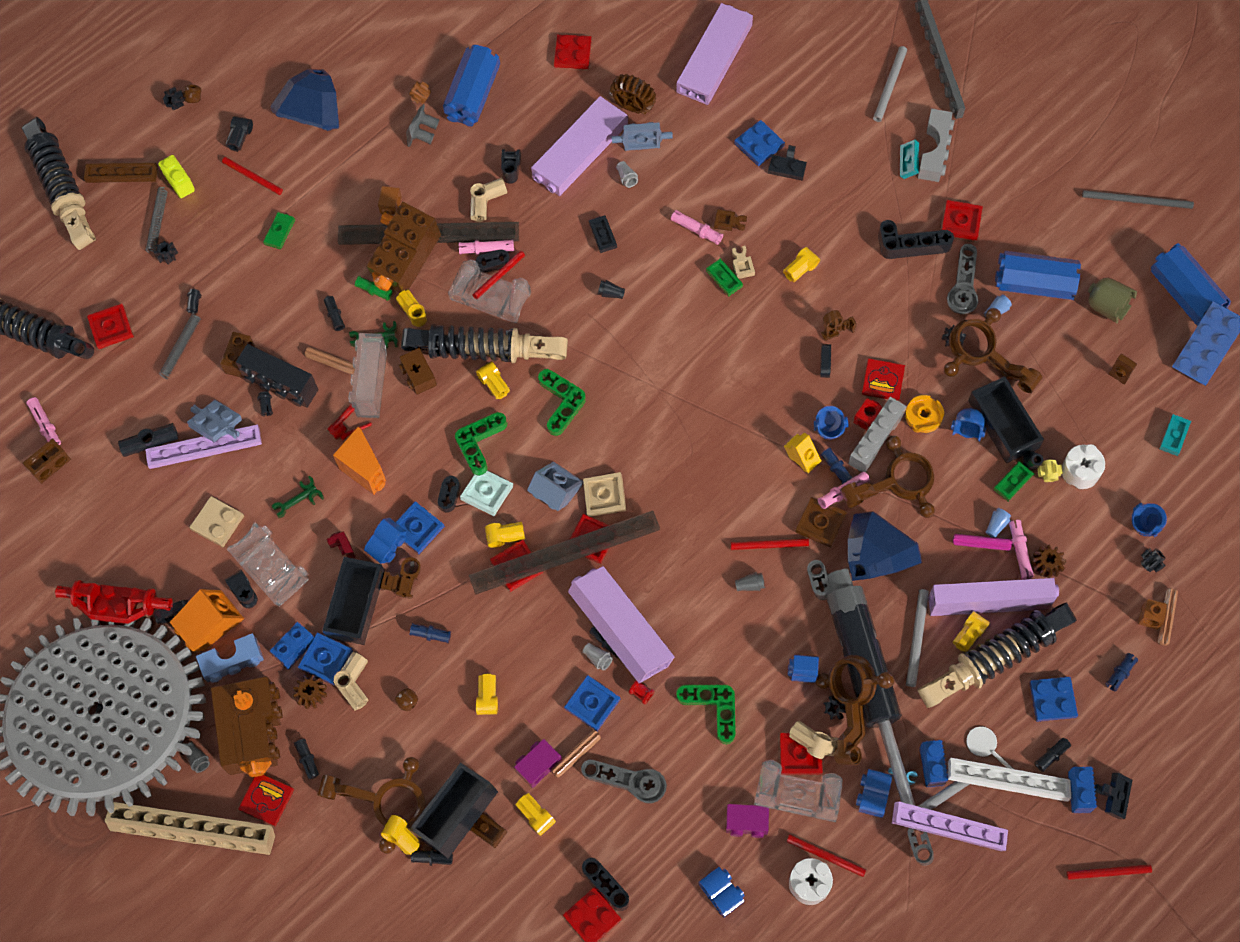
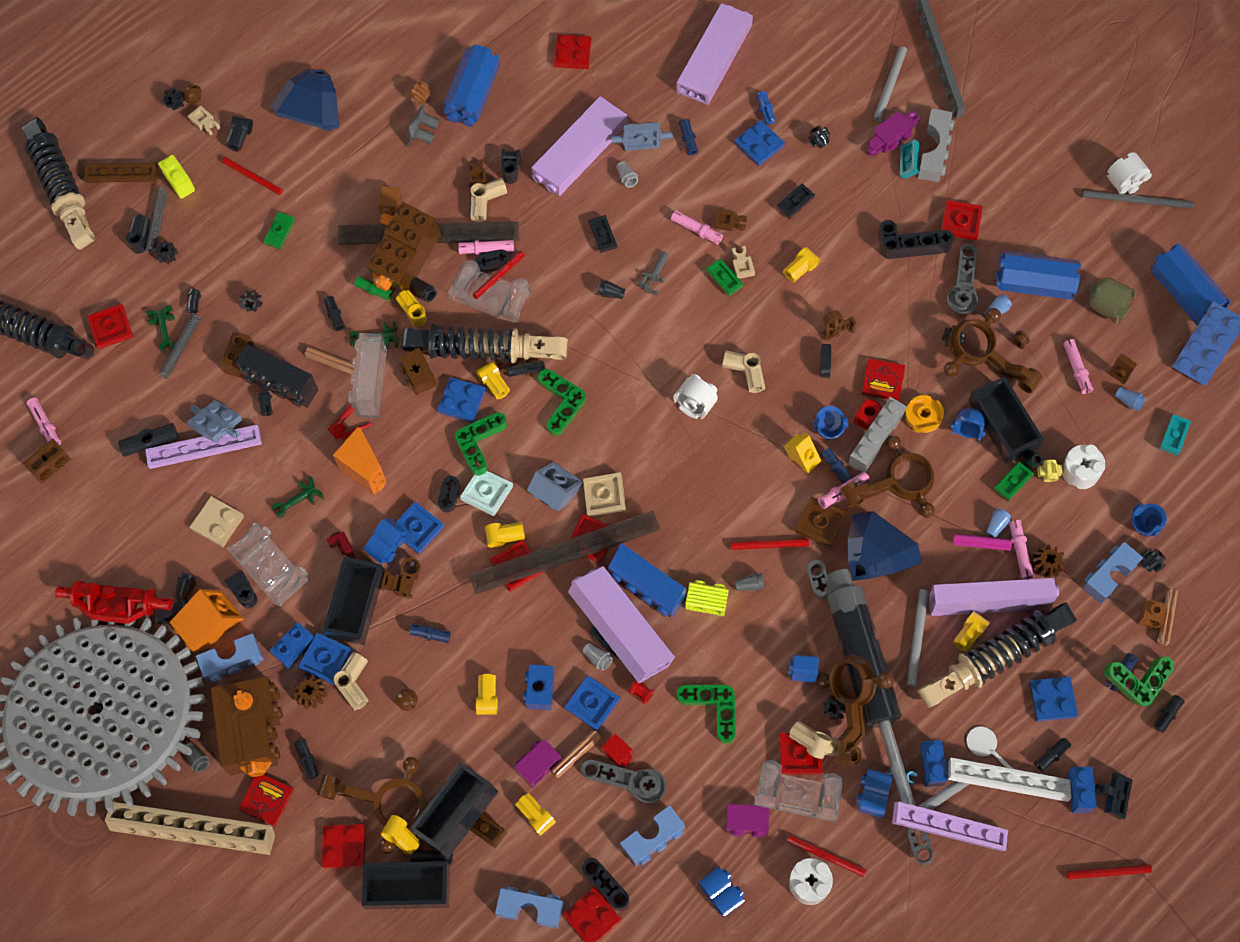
reddish brown gear [609,74,656,114] -> none
black plate [768,145,807,181] -> none
none -> black piece [126,215,150,254]
none -> dark green bar [146,305,175,353]
none -> black cone [175,572,196,601]
none -> tan plate [188,106,220,136]
none -> black gear [239,289,263,313]
none -> red plate [322,824,365,869]
none -> black piece [362,861,450,910]
none -> black cone [411,277,437,302]
none -> blue plate [437,377,486,423]
none -> reddish brown plate [468,159,487,188]
none -> medium blue arch [495,886,563,929]
none -> black axle [507,360,545,377]
none -> blue brick [523,665,555,710]
none -> red brick [601,733,633,768]
none -> blue slope [608,543,686,618]
none -> medium blue arch [620,805,685,866]
none -> dark grey piece [637,252,669,296]
none -> white brick [673,374,718,419]
none -> dark blue pin [679,119,698,155]
none -> neon yellow brick [685,580,729,616]
none -> tan piece [722,351,765,393]
none -> blue axle [756,91,776,125]
none -> black plate [777,183,815,219]
none -> black gear [808,126,831,148]
none -> magenta hinge [867,111,920,156]
none -> reddish brown bush [1011,330,1030,349]
none -> bright pink pin [1063,339,1093,394]
none -> medium blue arch [1083,542,1143,604]
none -> green beam [1104,656,1174,706]
none -> white brick [1106,153,1152,194]
none -> medium blue cone [1115,387,1146,411]
none -> black axle [1154,695,1185,733]

